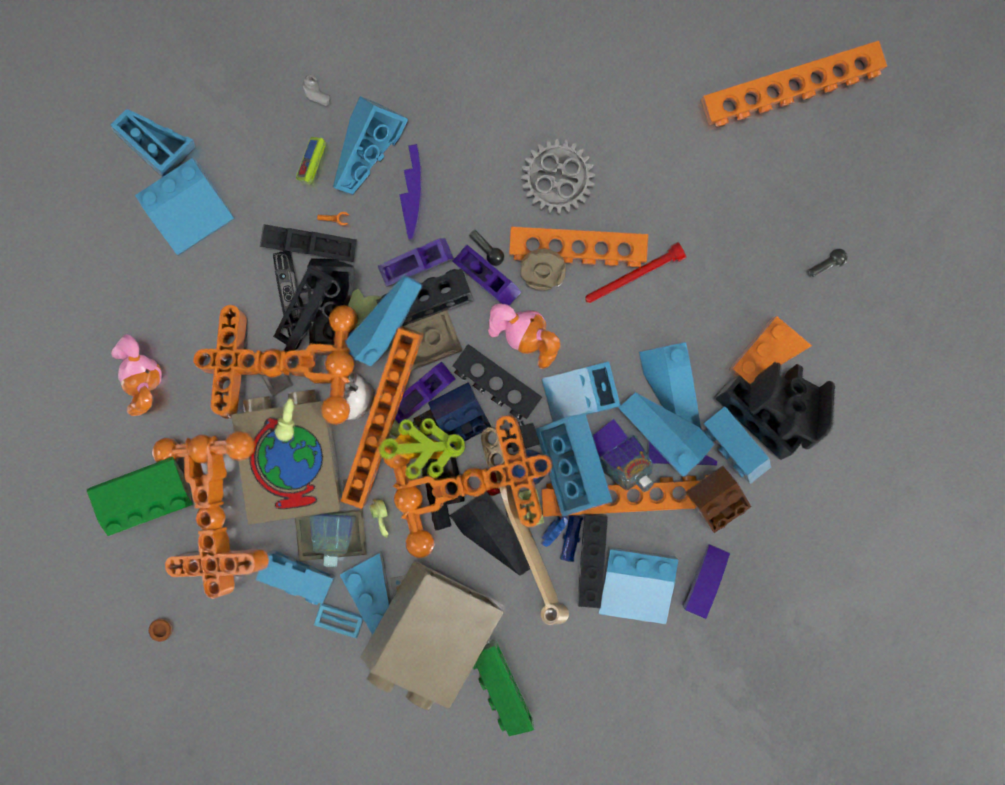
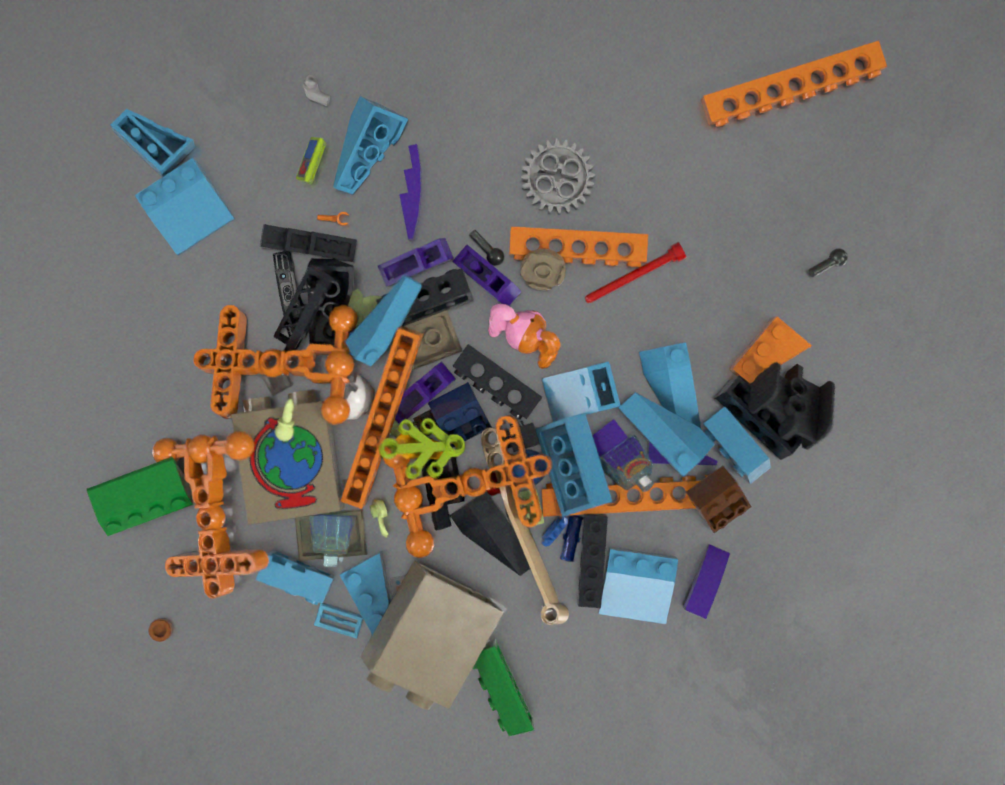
hair [111,334,162,416] -> none

